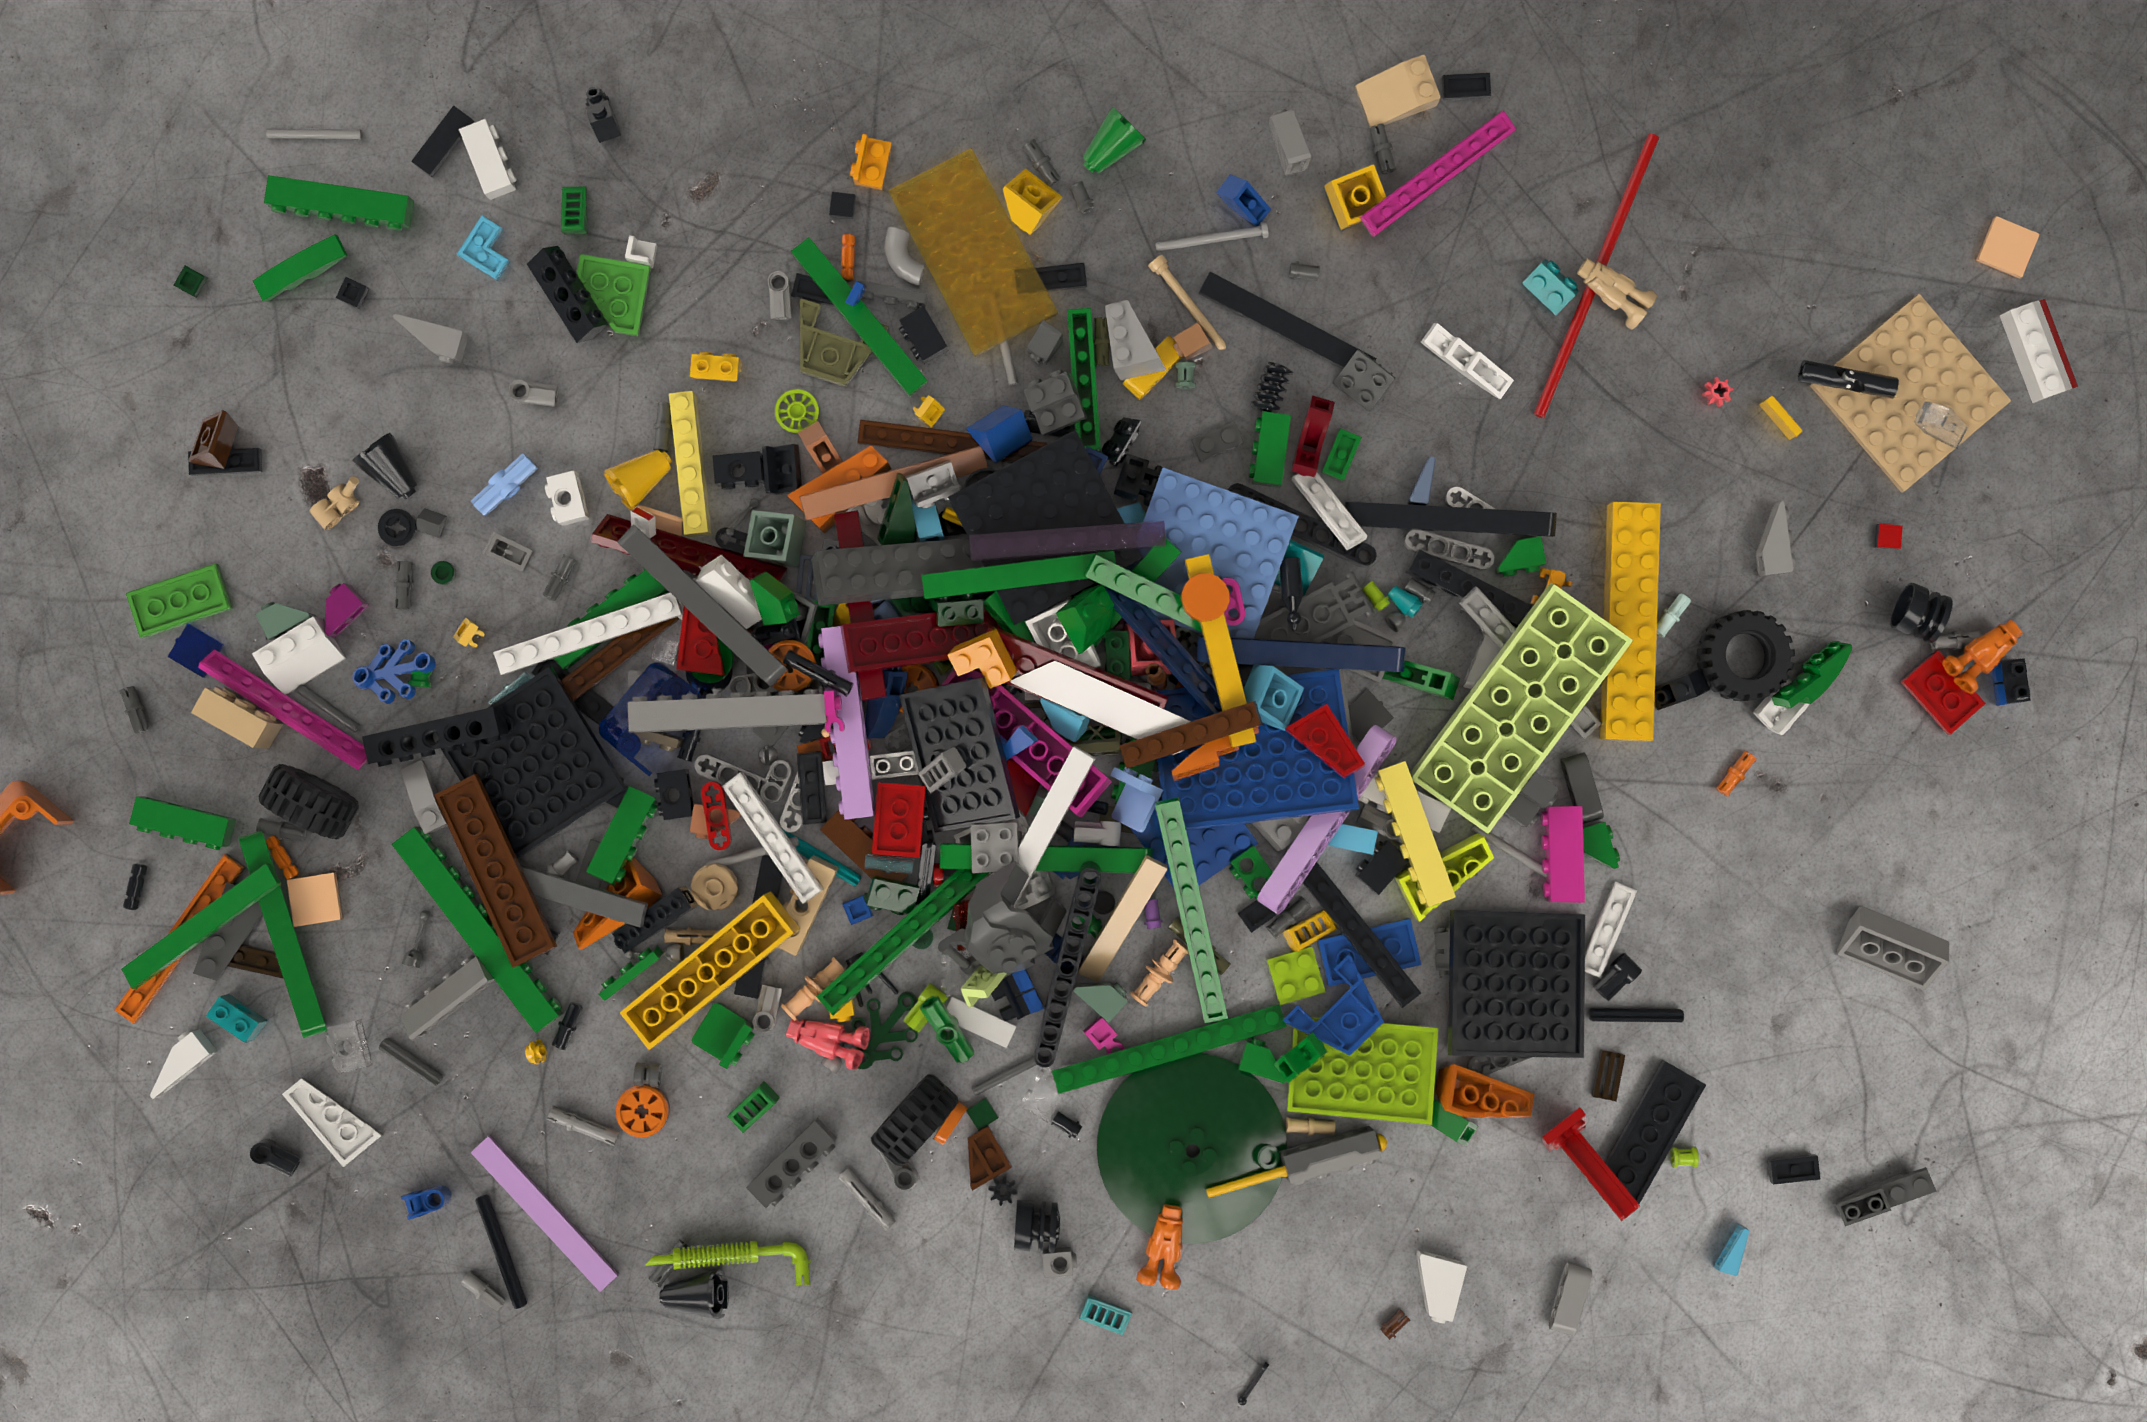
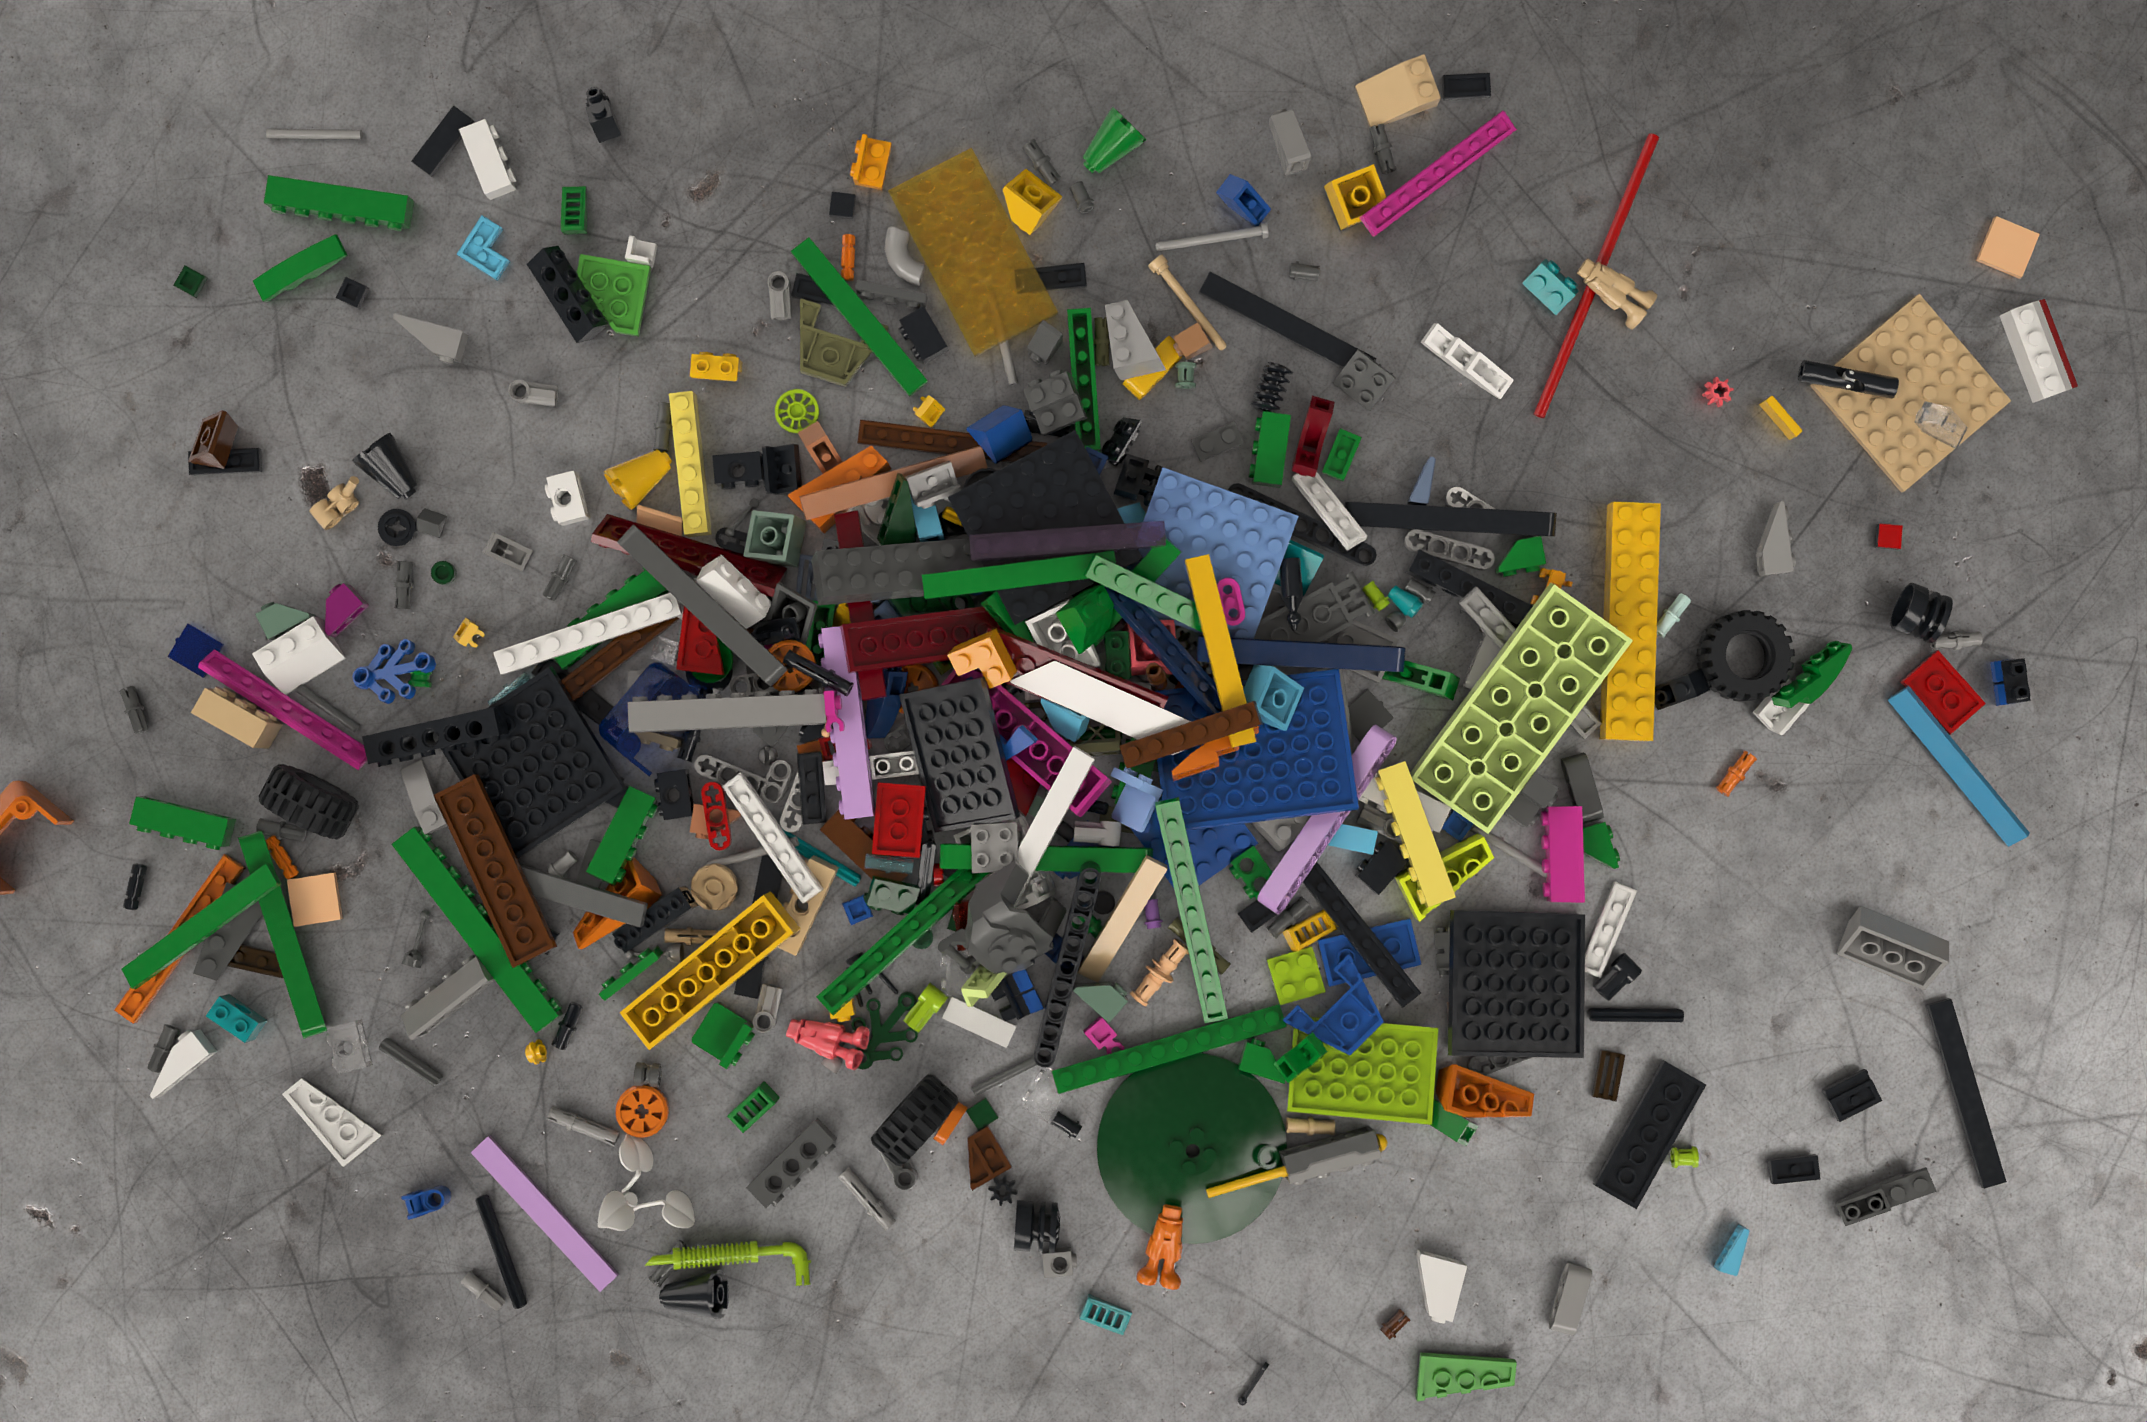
bright green tile [126,563,233,638] -> none
black piece [250,1139,302,1177] -> none
light blue piece [471,453,538,516] -> none
white plate [631,507,656,539] -> none
green slope [750,572,800,626] -> none
light nougat piece [780,957,845,1021] -> none
blue tile [845,281,867,306] -> none
light grey slope [918,748,966,793] -> none
green piece [920,996,975,1063] -> none
dark green bracket [929,593,984,627] -> none
orange tile [1181,573,1230,622] -> none
red wing [1285,704,1365,778] -> none
red bracket [1542,1108,1640,1222] -> none
orange piece [1942,620,2023,694] -> none
none -> dark grey axle [147,1024,179,1073]
none -> white plant [598,1134,695,1231]
none -> bright green wing [1416,1352,1517,1401]
none -> blue plate [1442,810,1473,842]
none -> black plate [1822,1069,1882,1122]
none -> dark azure tile [1888,686,2030,847]
none -> black tile [1926,998,2007,1189]

